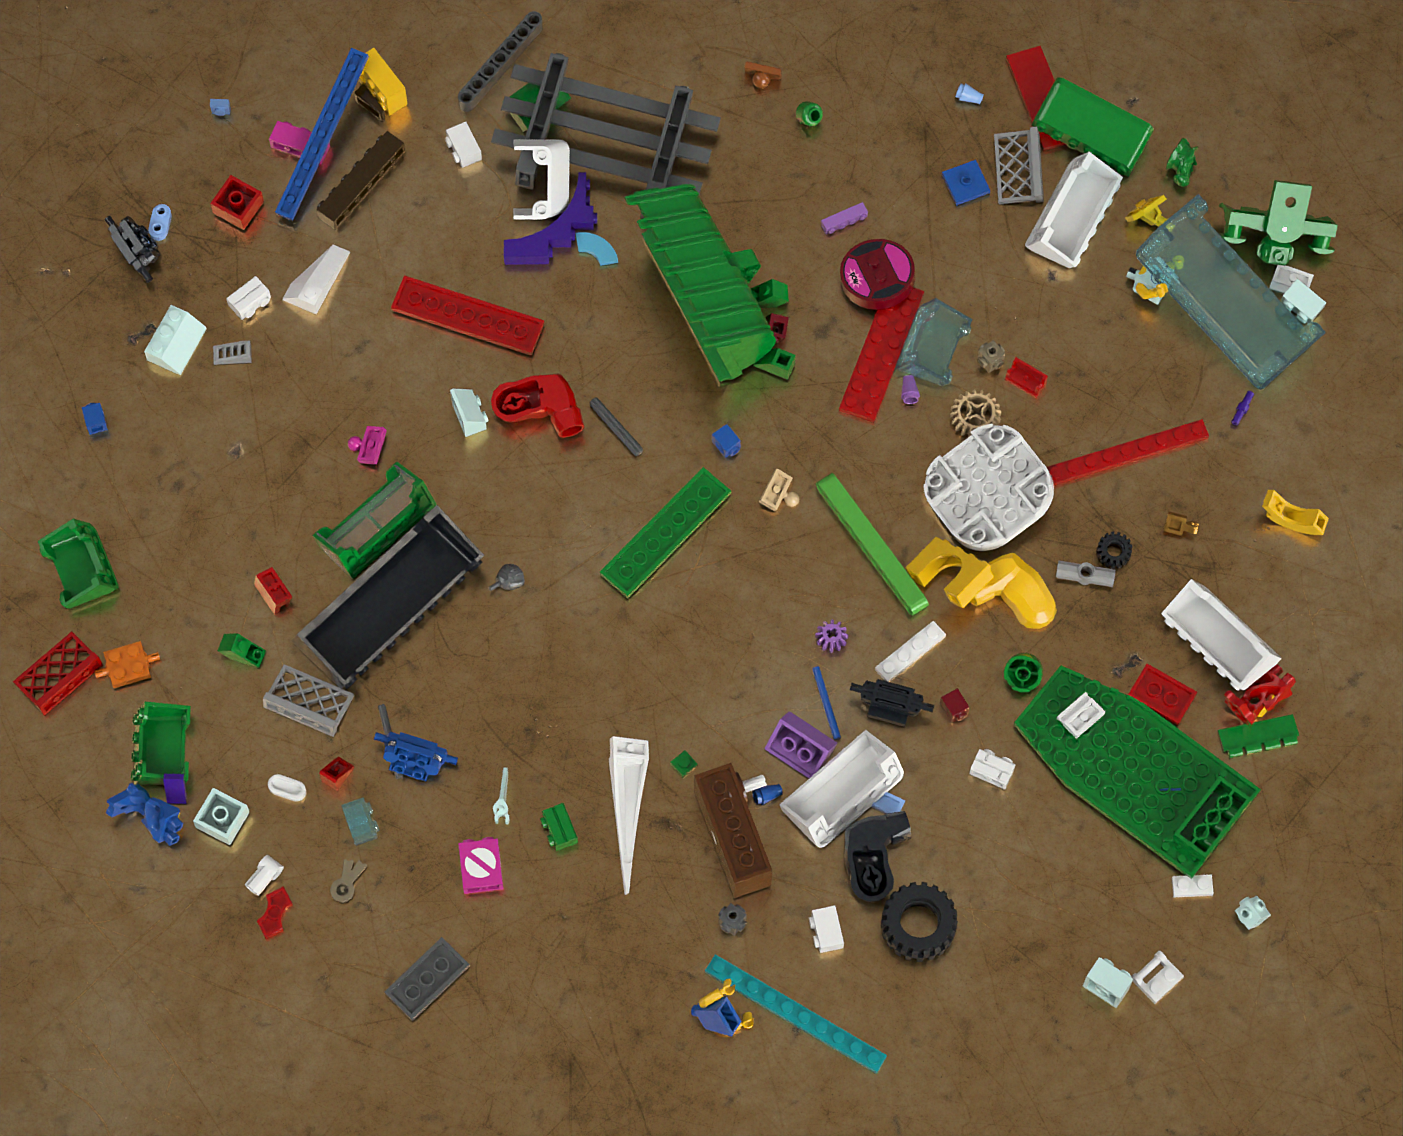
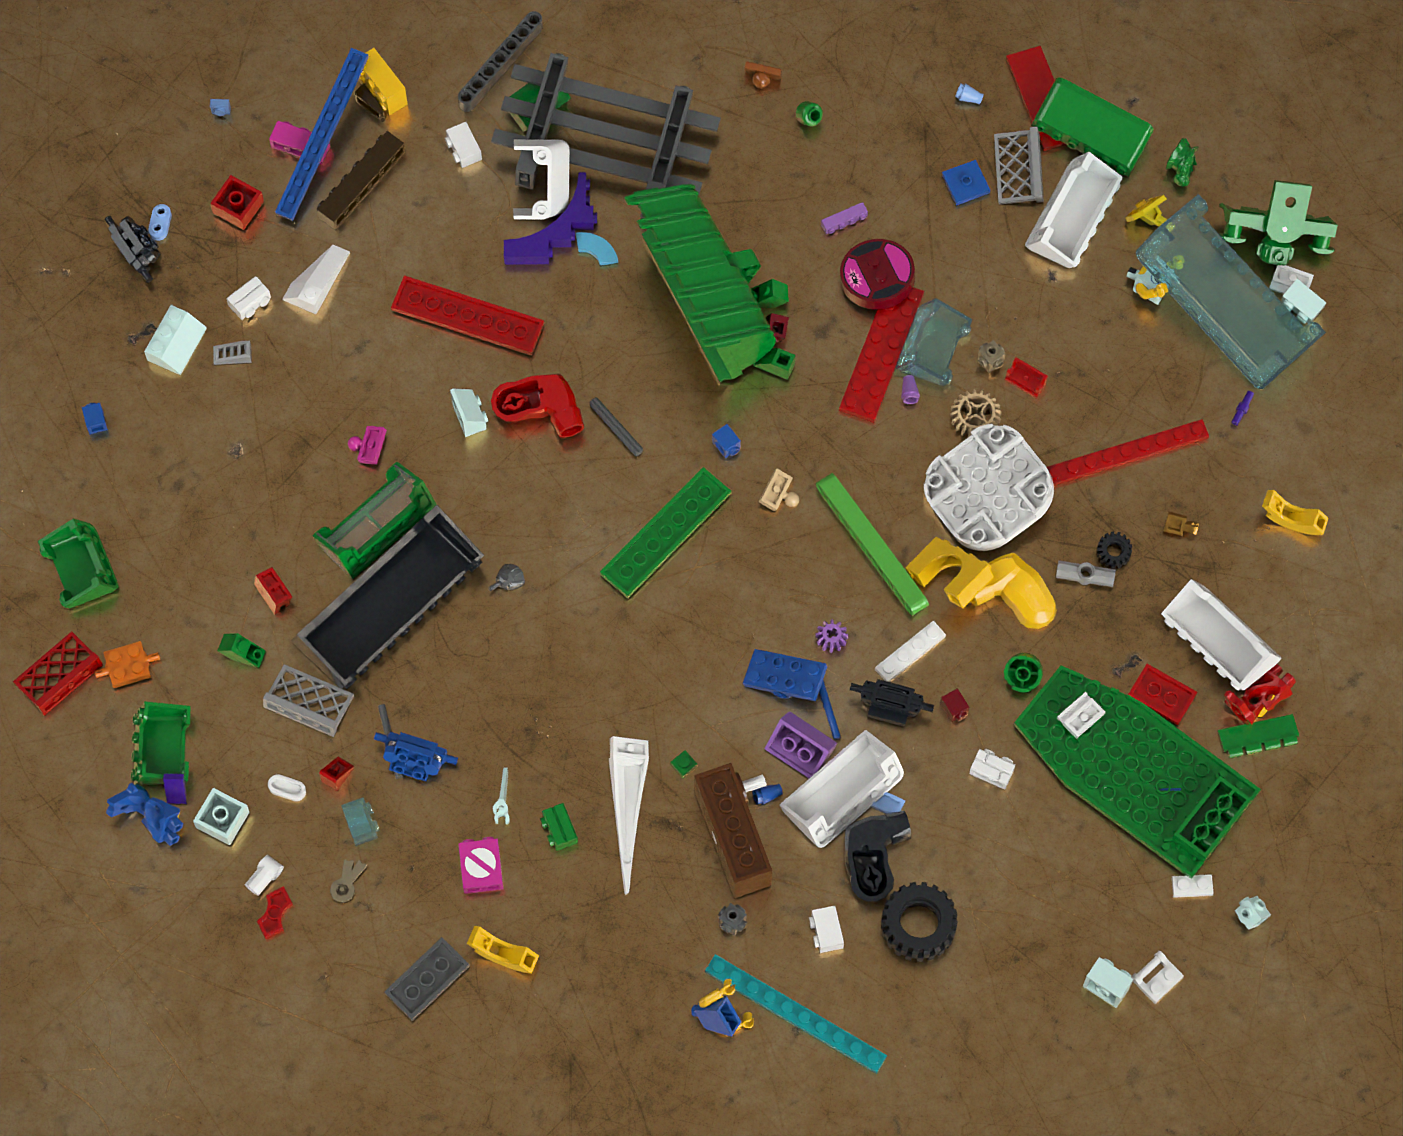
none -> yellow arch [467,926,539,974]
none -> blue plate [743,649,828,701]

